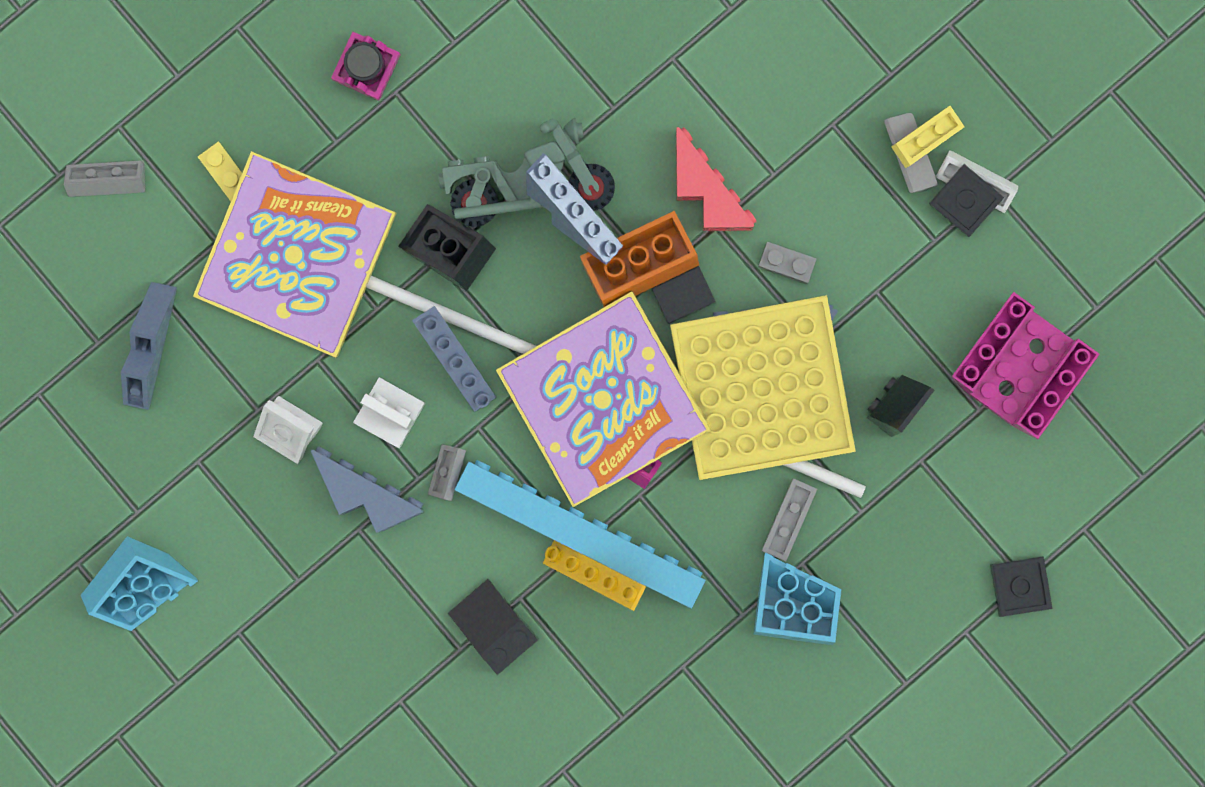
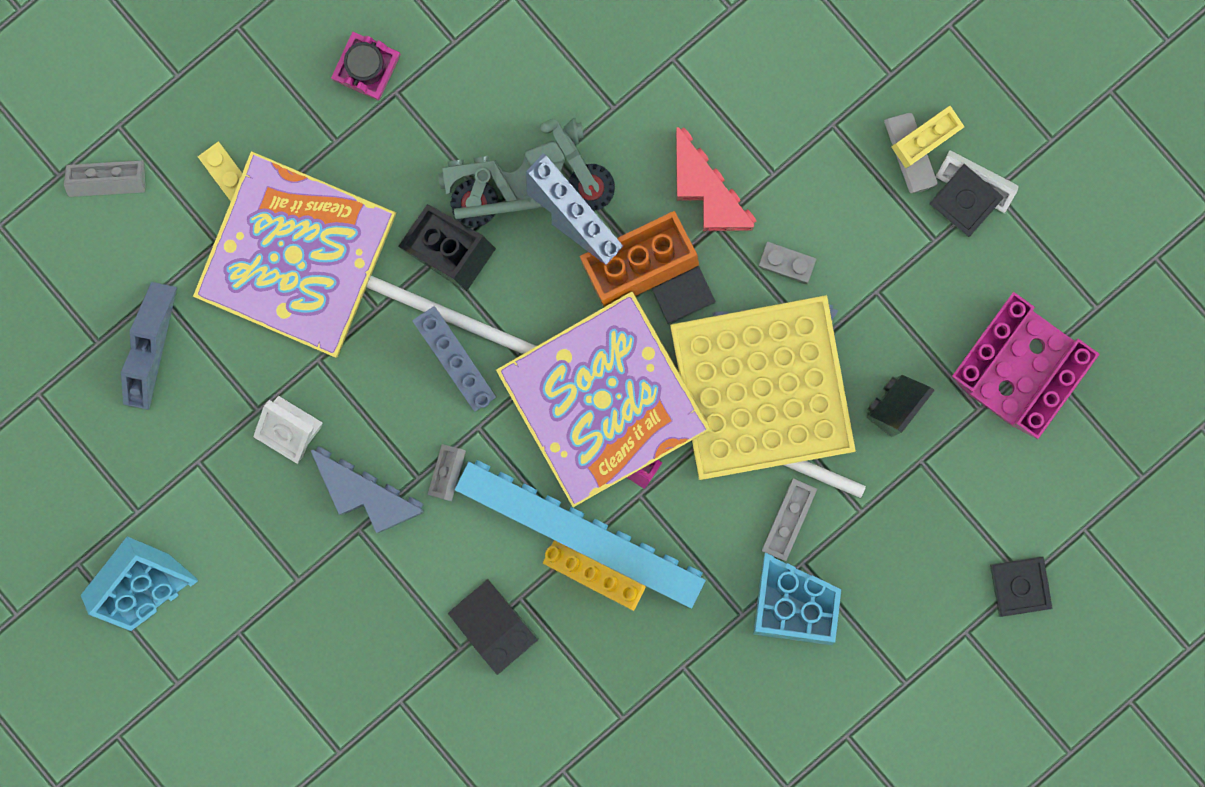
white bracket [353,377,425,449] -> none

